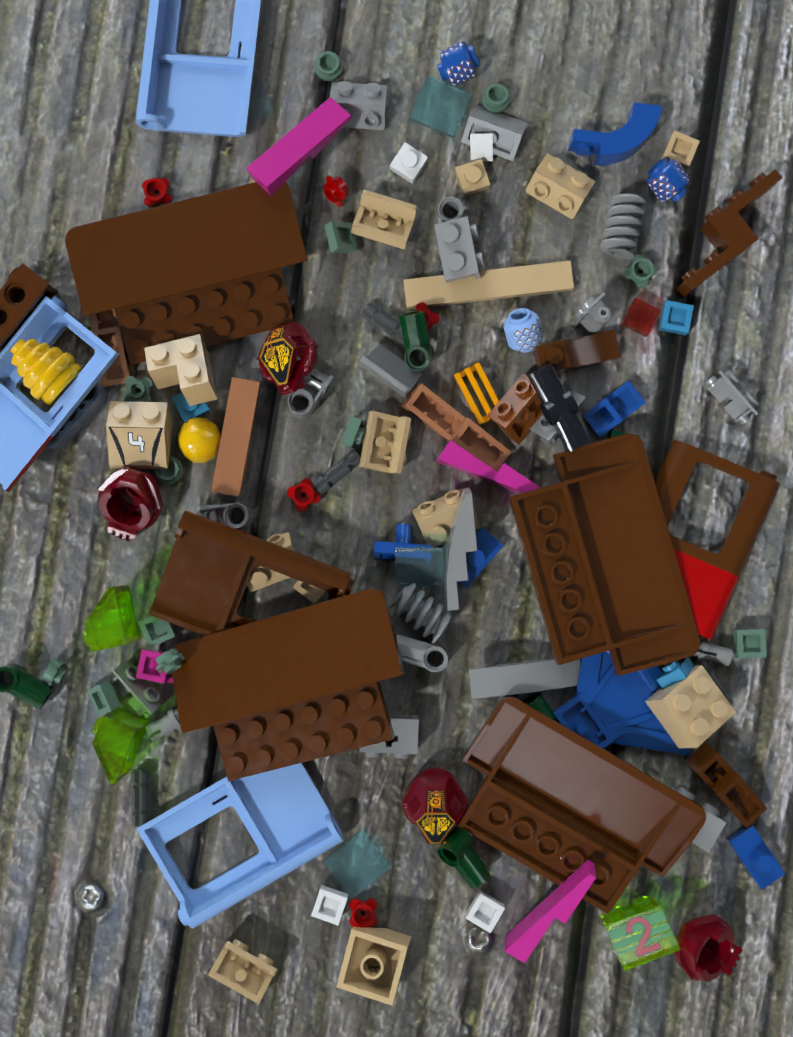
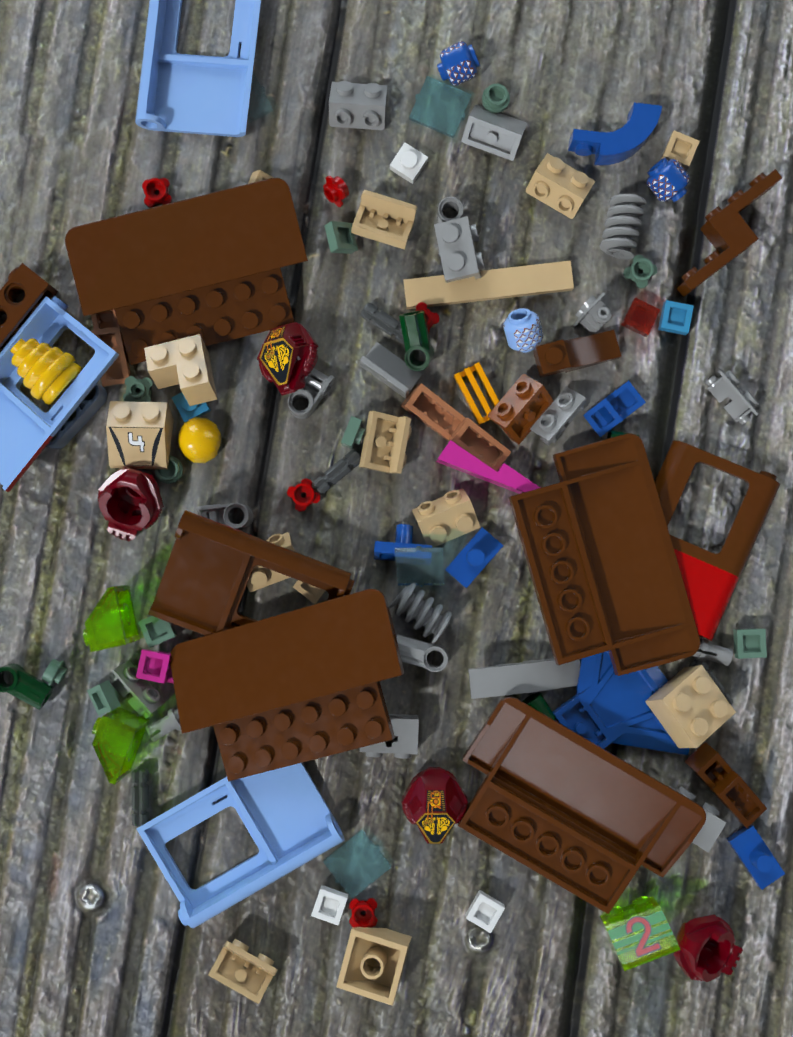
sand green plate [155,648,185,674] -> none
nougat slope [211,377,261,496] -> none
dark pink slope [246,97,352,196] -> none
sand green plate [315,51,343,81] -> none
dark green piece [437,827,491,889] -> none
light grey slope [445,488,477,611] -> none
tan plate [454,159,490,197] -> none
white sticker [470,133,493,161] -> none
dark pink slope [505,860,596,963] -> none
black piece [527,363,591,452] -> none
dark azure plate [657,657,694,689] -> none

